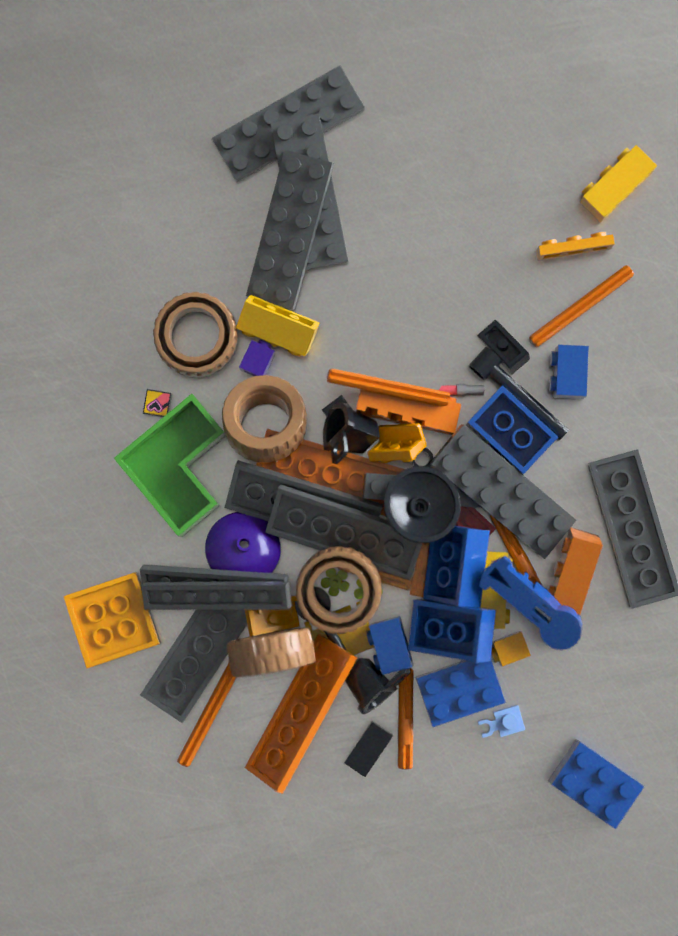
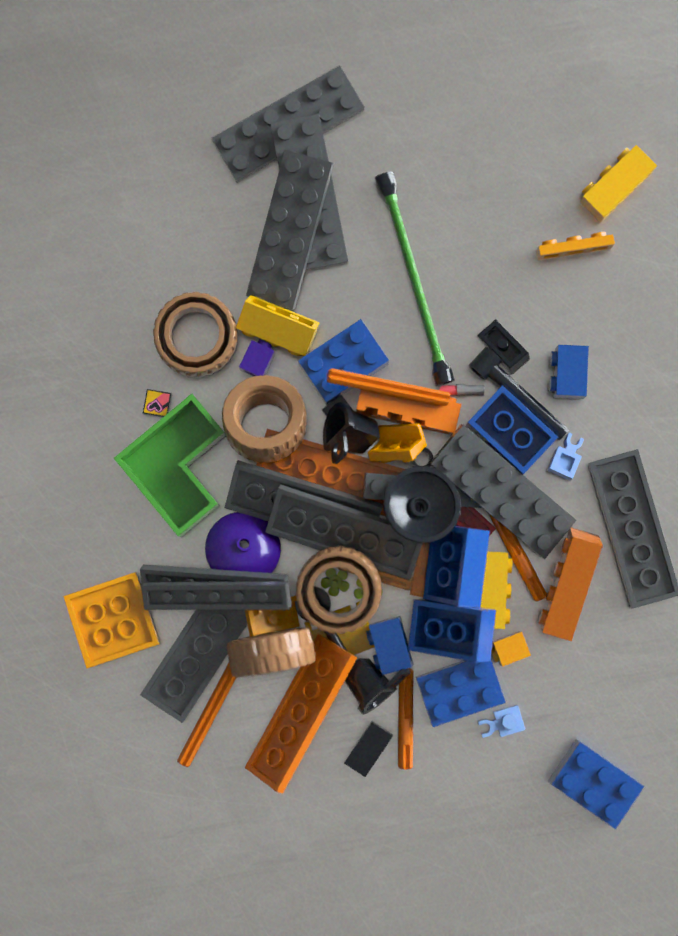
blue piece [479,556,583,650] -> none
orange axle [529,265,634,347] -> none
none -> blue brick [298,319,389,406]
none -> bright green hose [375,172,455,386]
none -> light blue plate [547,433,584,481]

